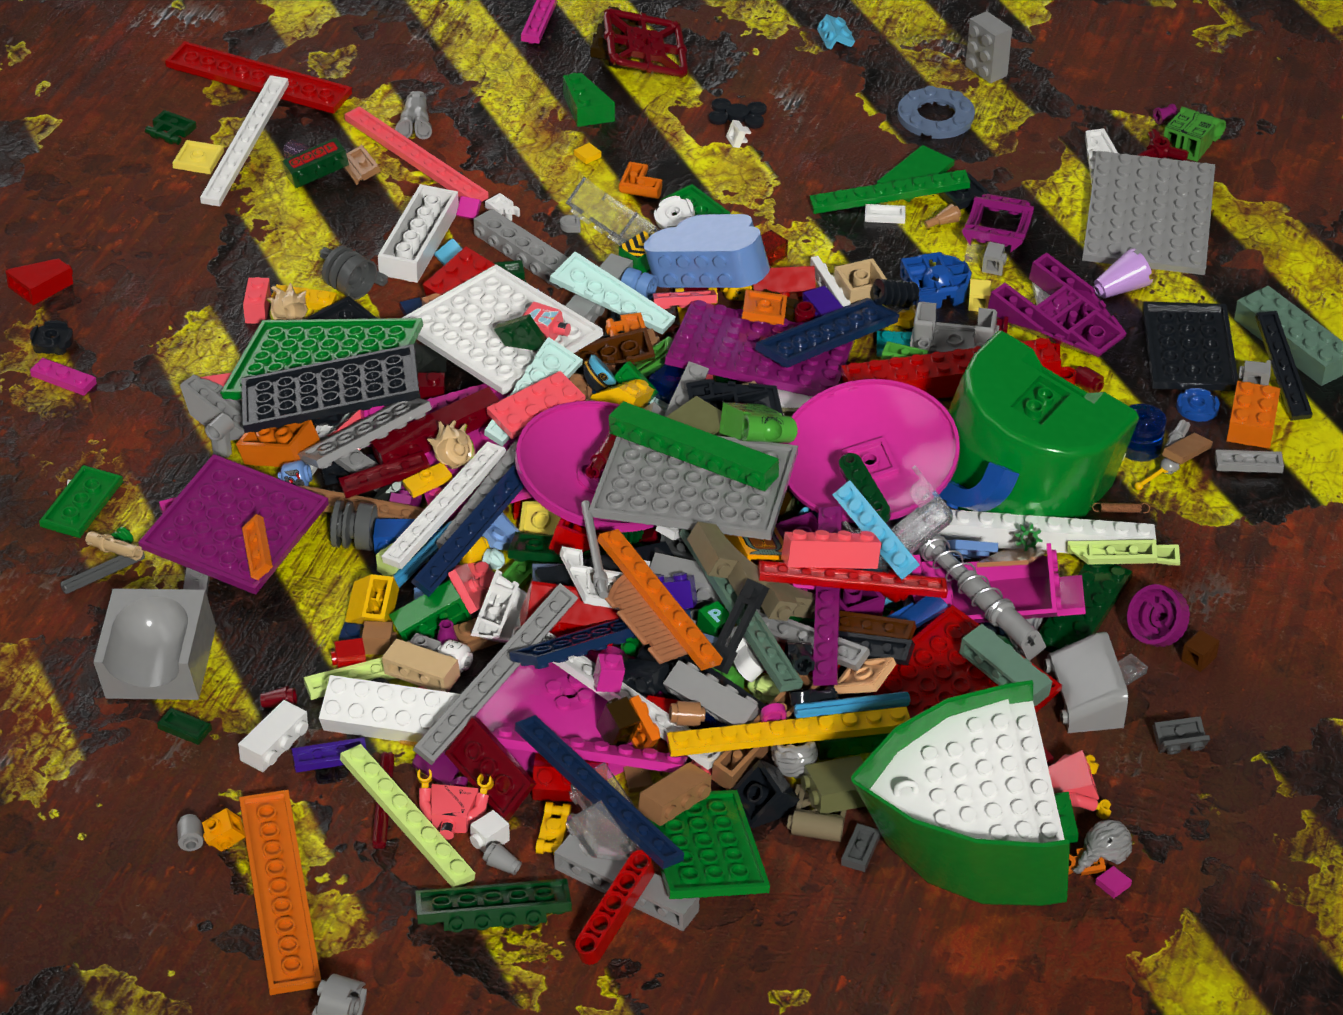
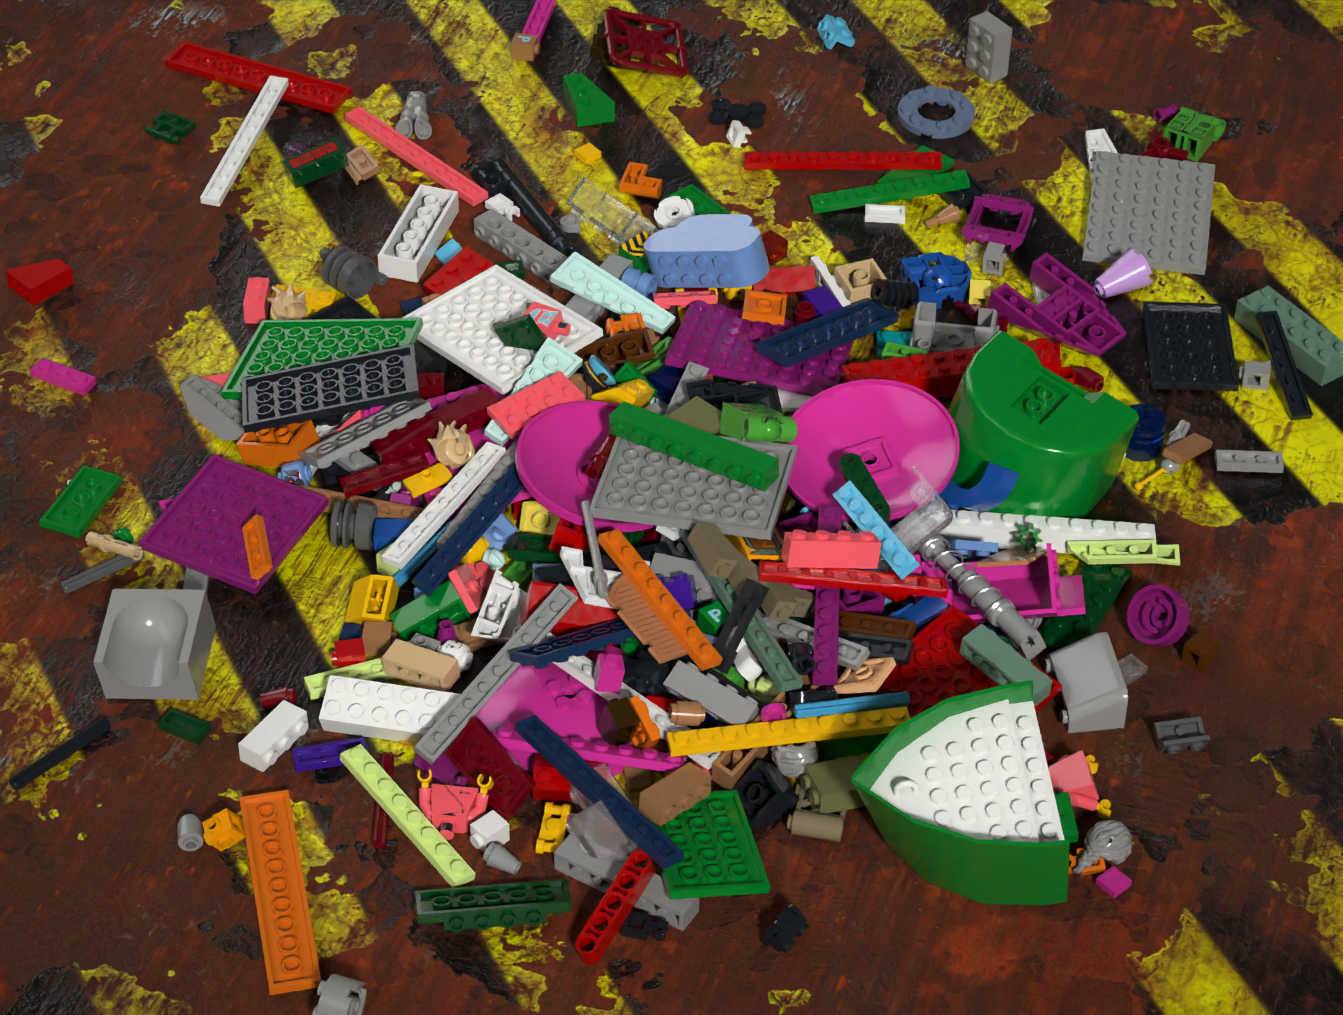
black plate [30,320,74,355] -> none
light yellow tile [173,140,224,174] -> none
light grey piece [205,413,234,458] -> none
dark pink tile [456,196,482,220] -> none
dark grey plate [841,823,881,872] -> none
nougat piece [1092,502,1150,513] -> none
blue tile [1176,388,1220,422] -> none
orange brick [1227,381,1280,449] -> none
none -> black axle [9,717,111,791]
none -> black piece [471,158,582,258]
none -> medium nougat brick [511,33,541,62]
none -> black plate [621,911,669,941]
none -> red plate [744,151,942,170]
none -> black piece [761,904,809,954]
none -> dark red cone [954,300,988,325]

